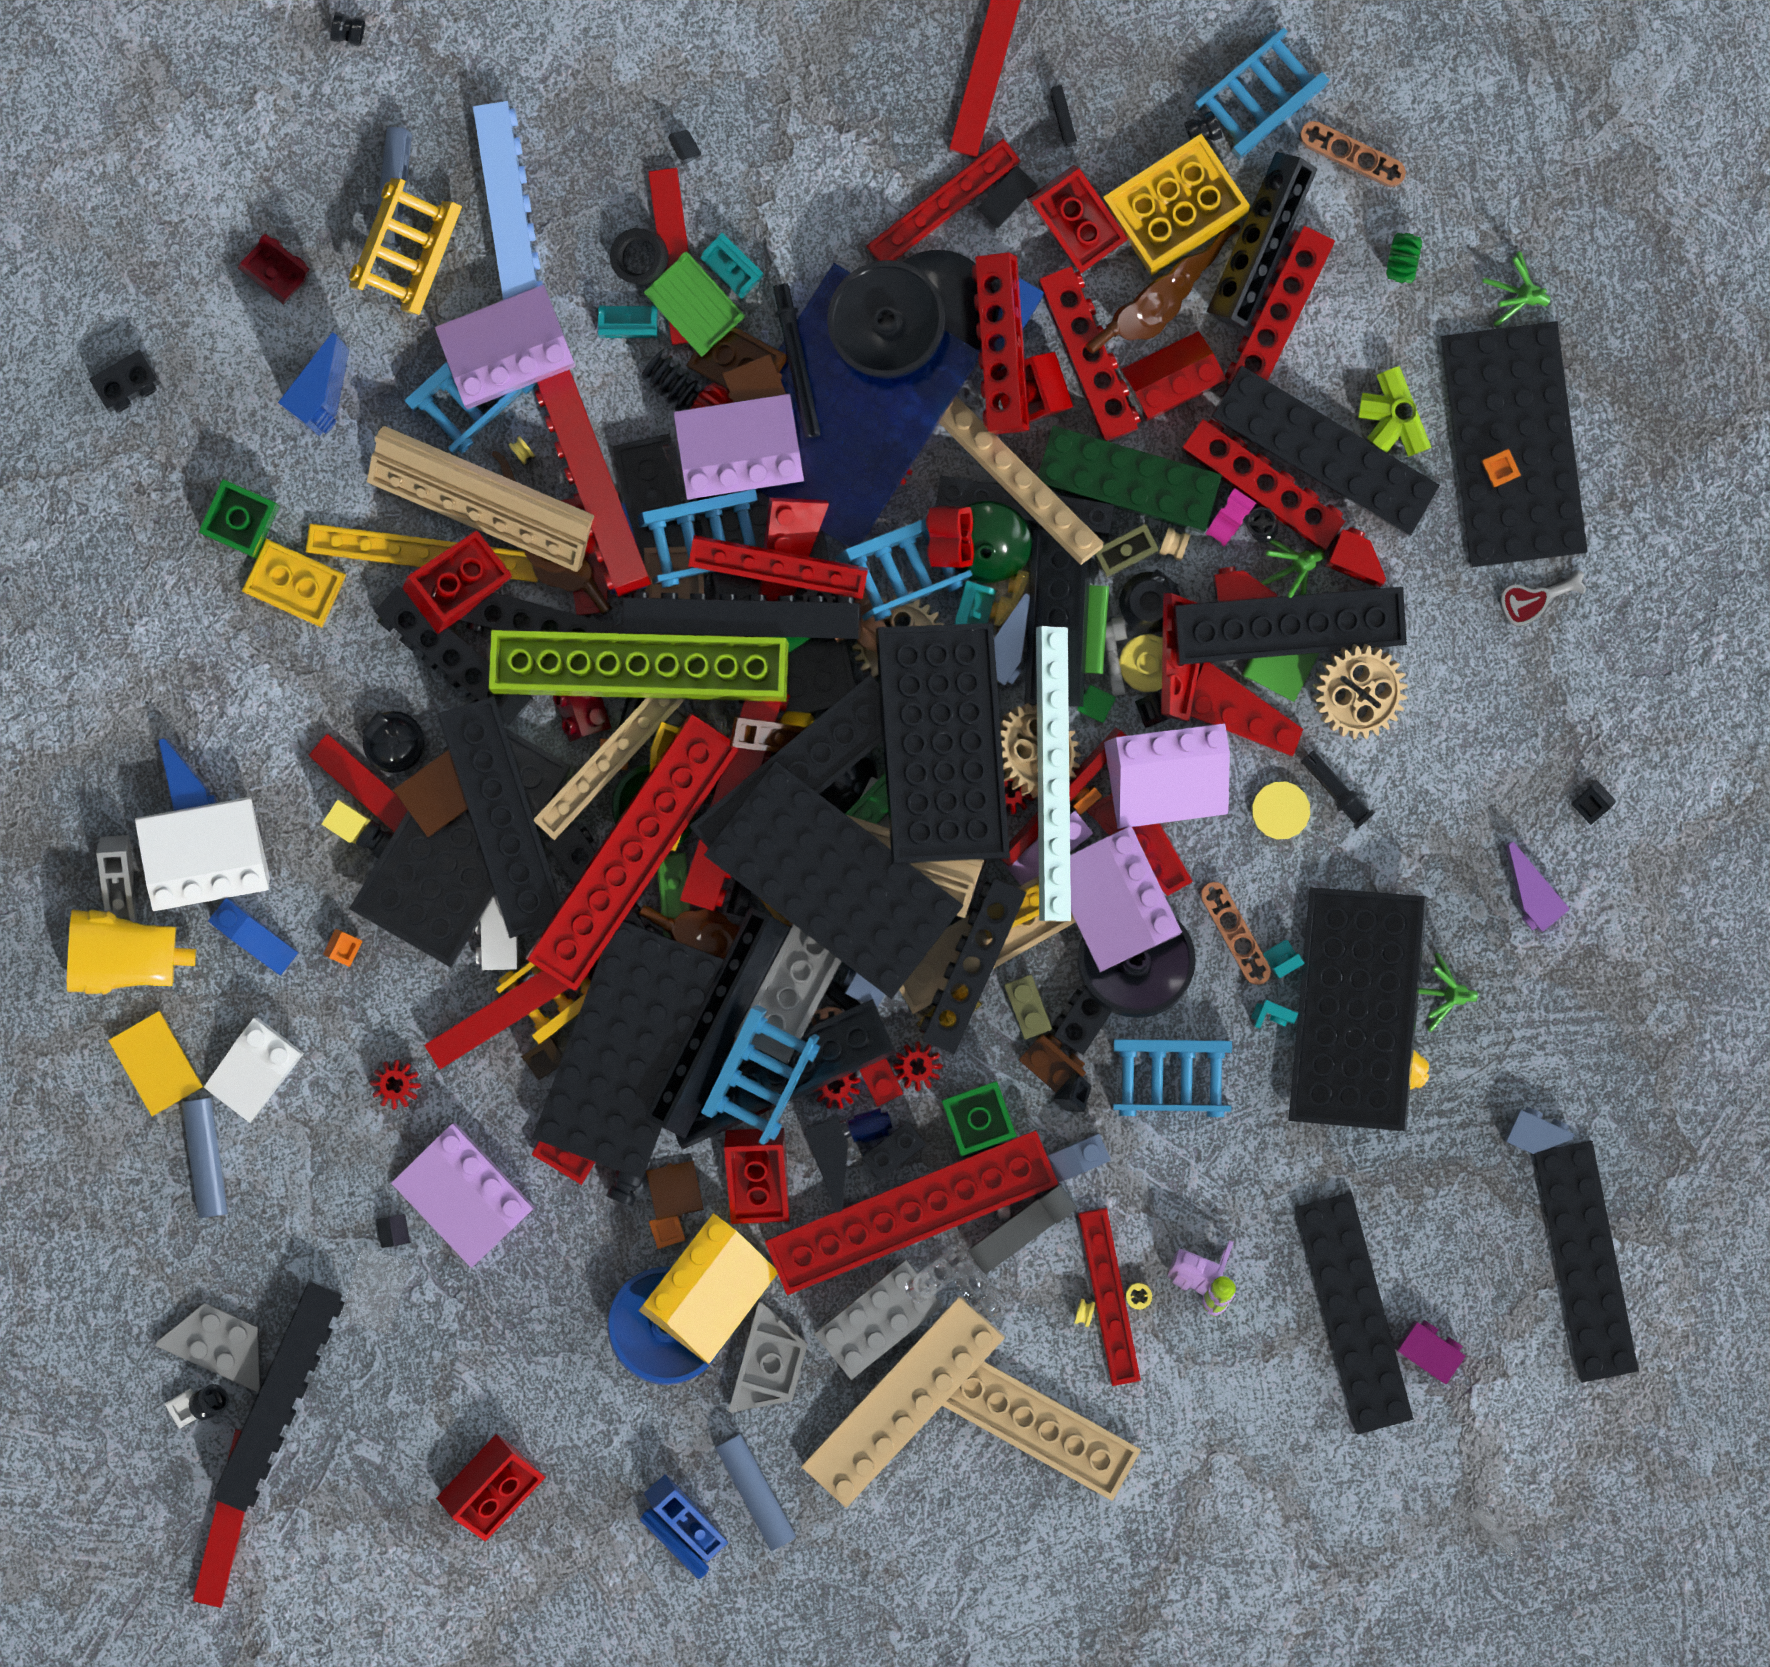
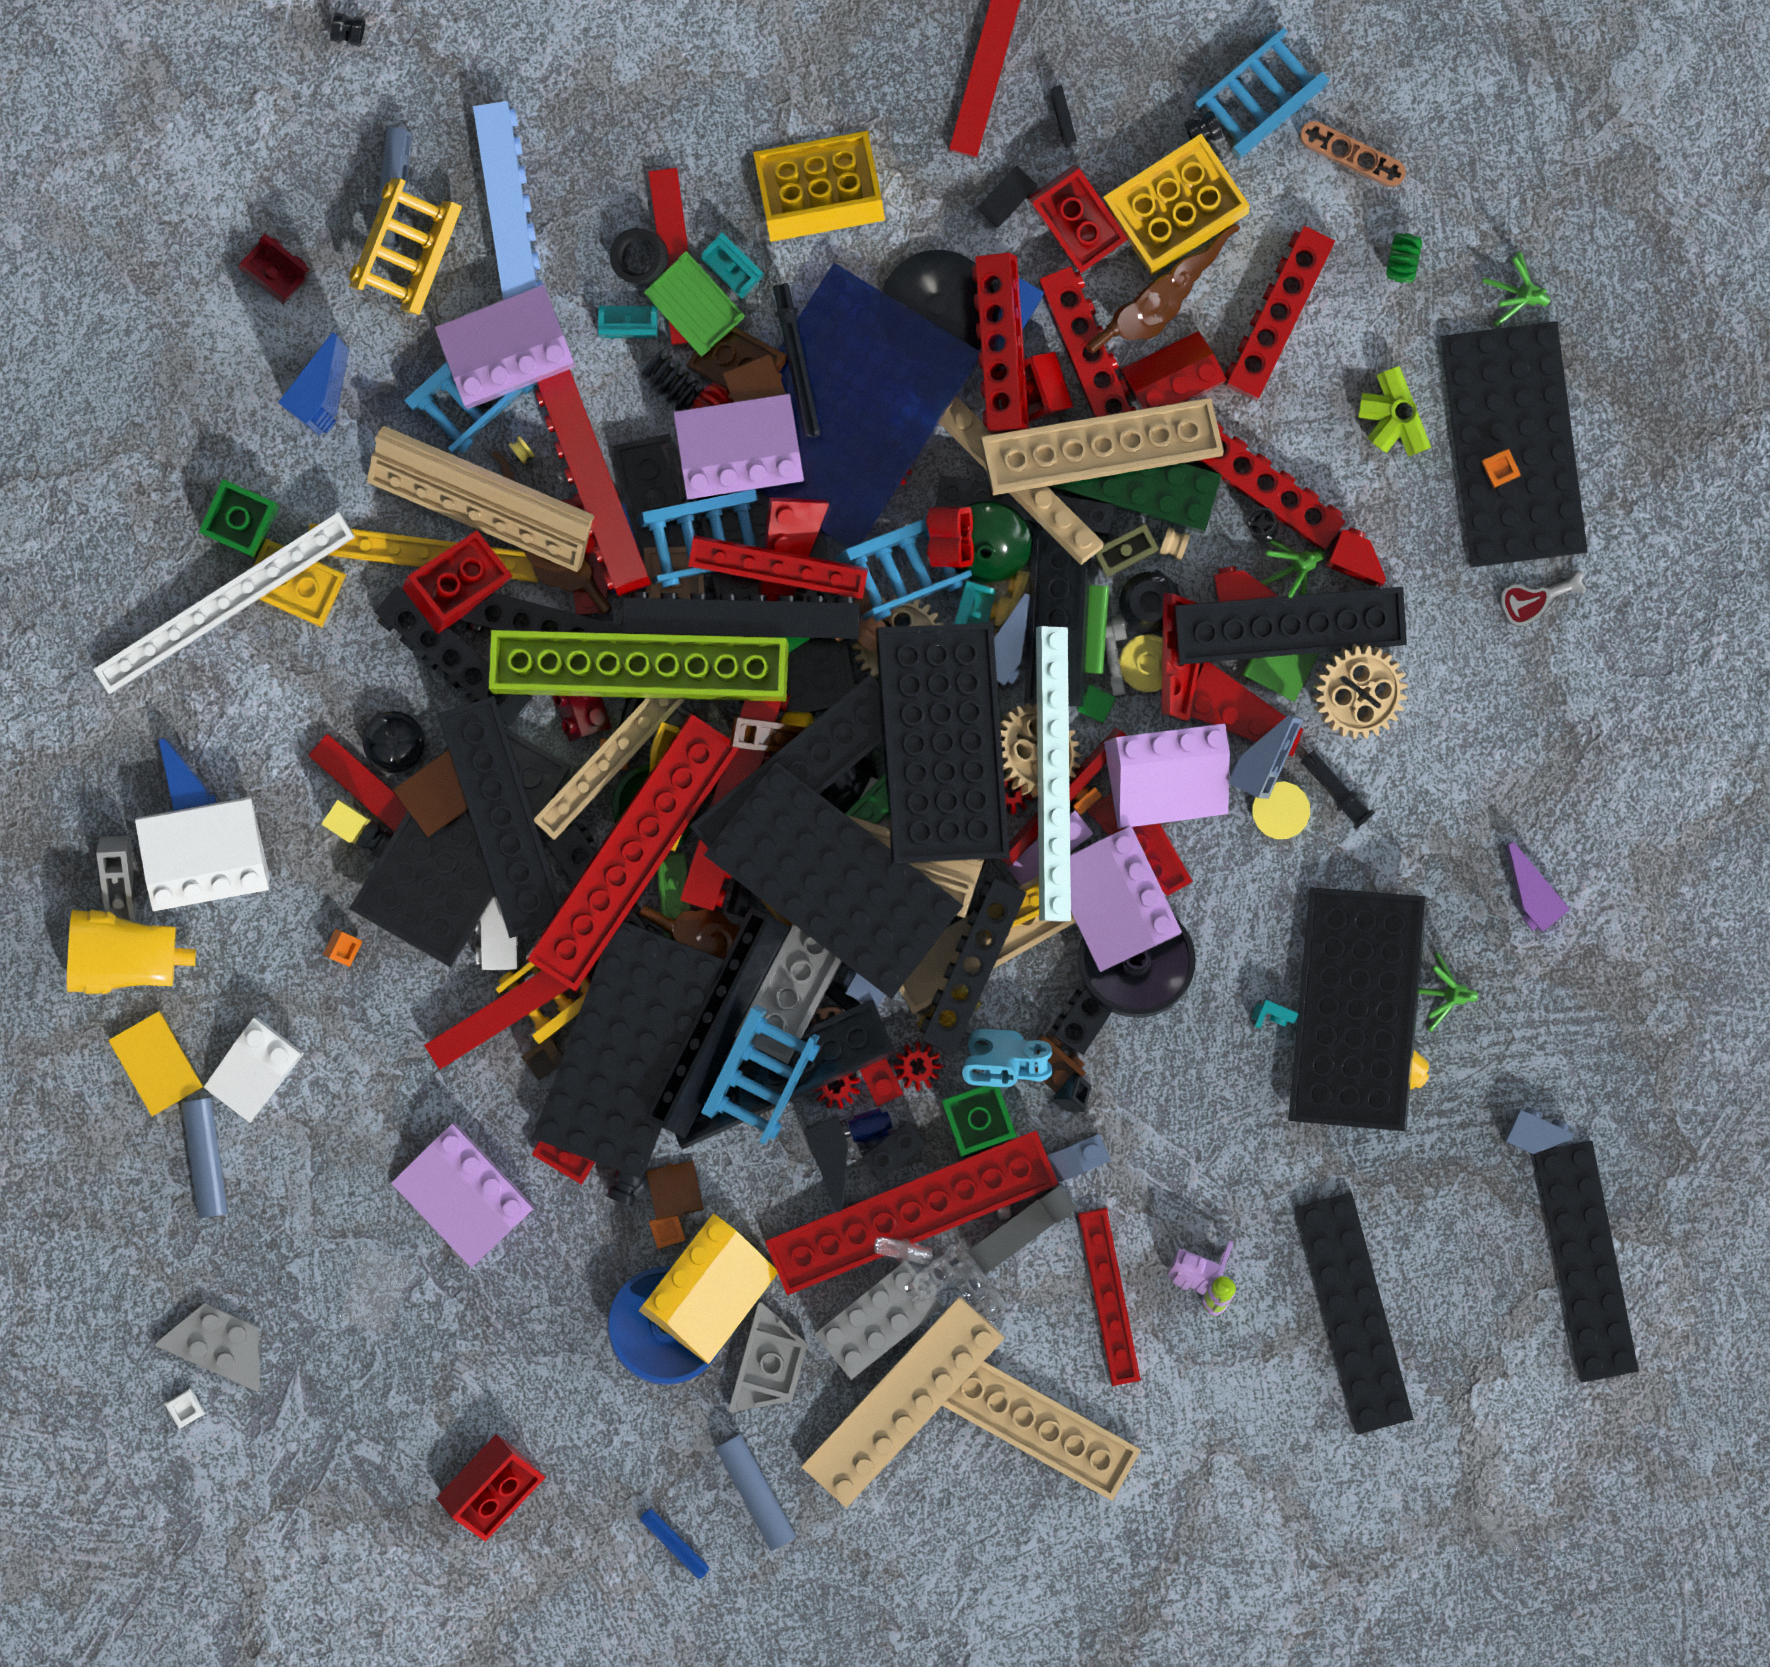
black brick [89,349,161,413] -> none
black wheel [188,1384,229,1420] -> none
red tile [193,1429,246,1608] -> none
blue slope [208,898,299,976] -> none
black brick [212,1279,345,1512] -> none
red gear [370,1059,421,1110] -> none
black slope [376,1214,411,1248] -> none
blue slope [644,1474,728,1562] -> none
black slope [668,130,701,165] -> none
red slope [724,1128,790,1224] -> none
black dish [827,260,946,379] -> none
red tile [866,138,1021,261] -> none
olive brick [1003,974,1052,1040] -> none
light yellow bush [1074,1298,1095,1327] -> none
dark azure fence [1112,1039,1232,1117] -> none
light yellow bush [1125,1282,1152,1310] -> none
black slope [1135,692,1169,728] -> none
nougat beam [1201,882,1271,985] -> none
dark pink leg [1205,488,1256,547] -> none
black brick [1206,152,1318,329] -> none
black plate [1211,366,1440,536] -> none
teal bracket [1263,940,1305,979] -> none
magenta brick [1395,1320,1466,1385] -> none
black slope [1571,780,1616,825] -> none
none -> white plate [93,512,355,694]
none -> yellow slope [753,130,885,242]
none -> clear axle [874,1236,932,1265]
none -> medium azure piece [962,1029,1052,1087]
none -> tan plate [981,398,1224,495]
none -> sand blue slope [1229,715,1304,799]

